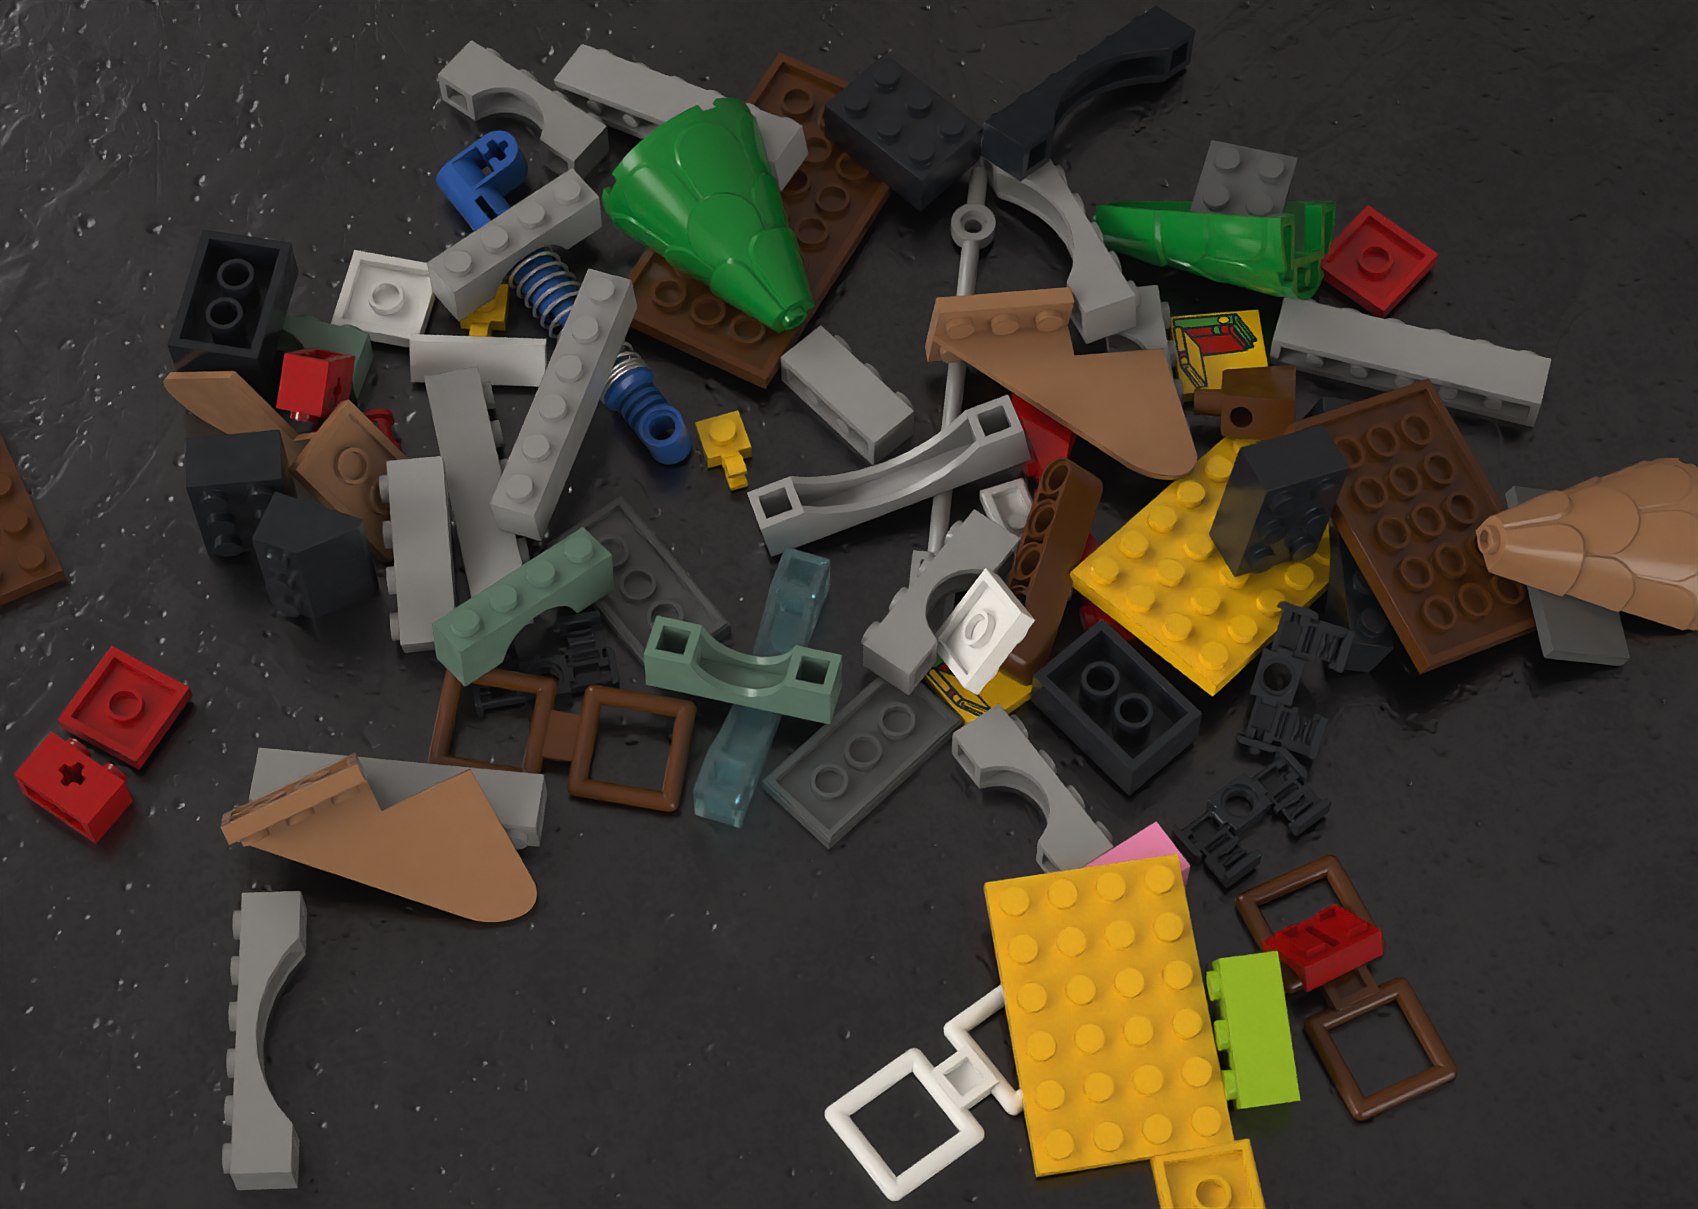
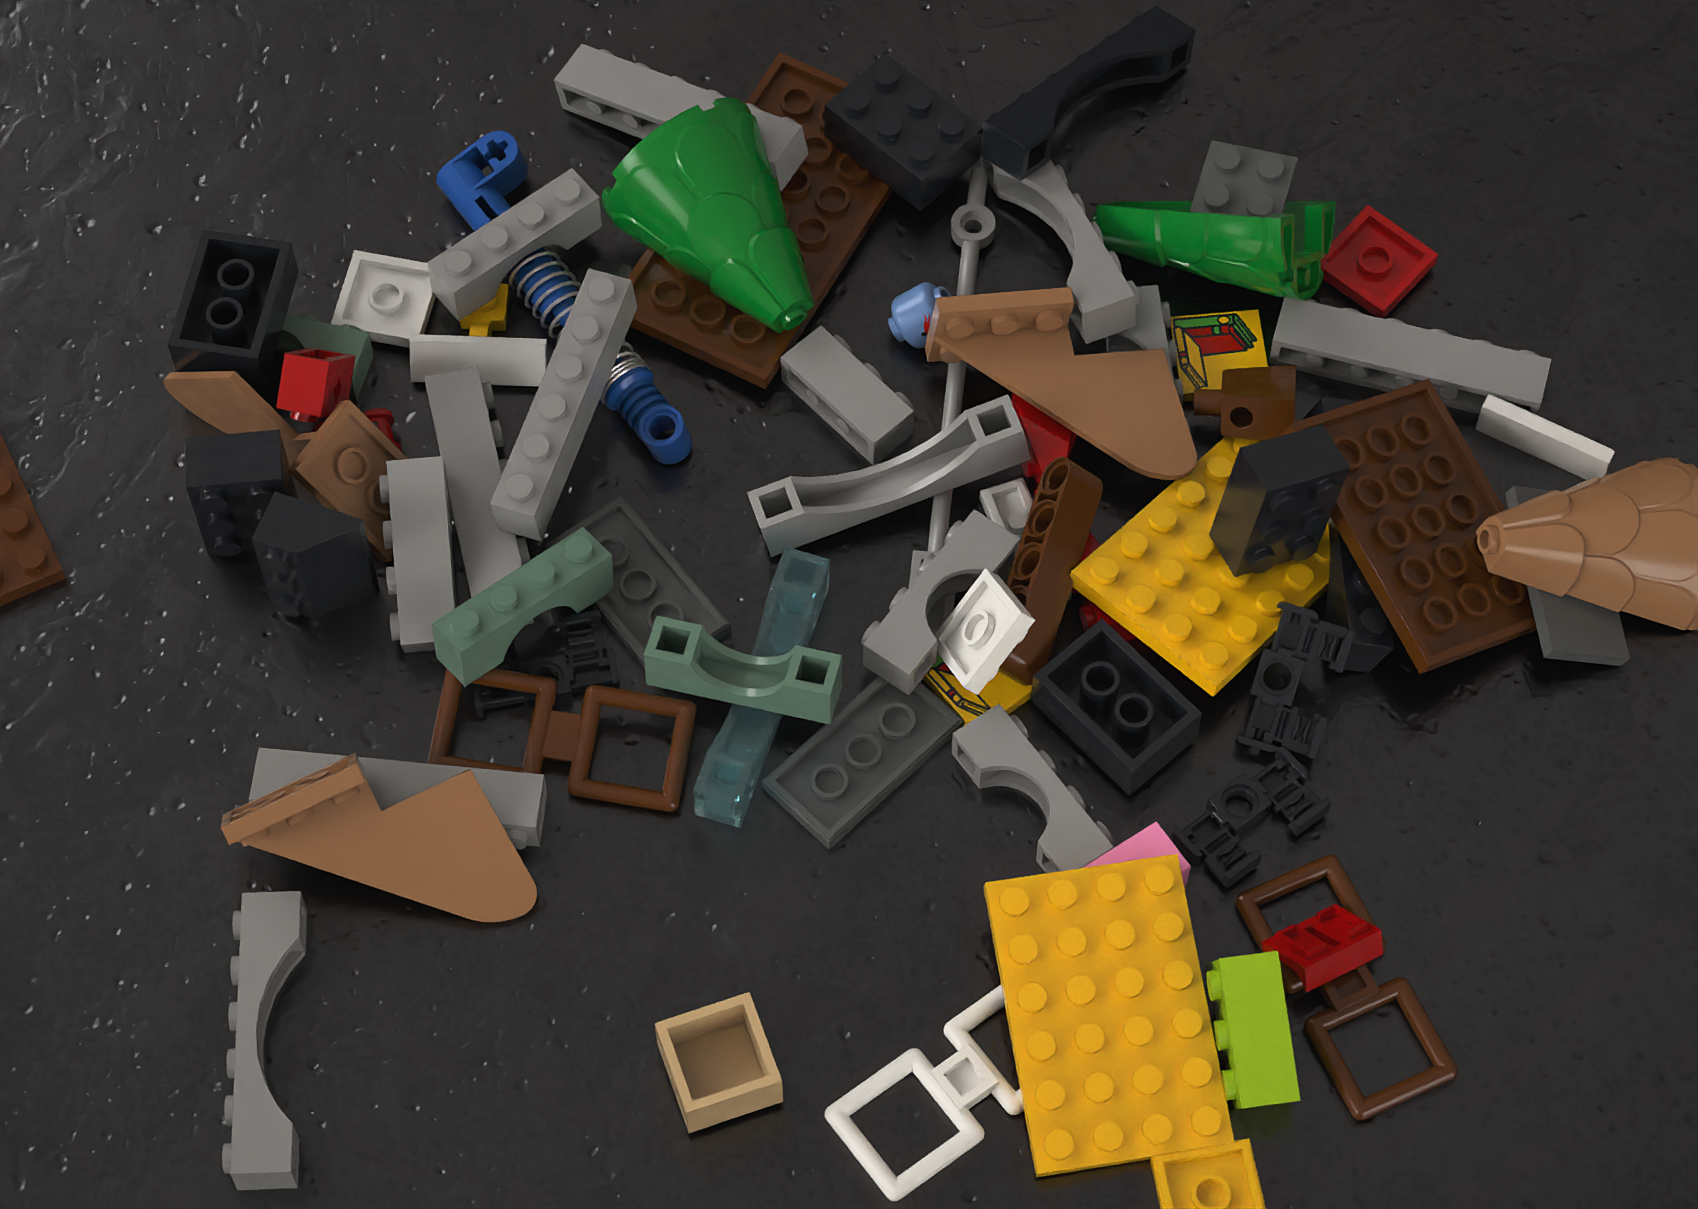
red brick [14,731,133,844] -> none
red plate [57,646,193,770] -> none
light grey arch [438,40,609,179] -> none
yellow plate [695,410,752,491] -> none
none -> tan piece [655,992,783,1133]
none -> medium blue head [888,282,951,349]
none -> white tile [1476,394,1615,480]

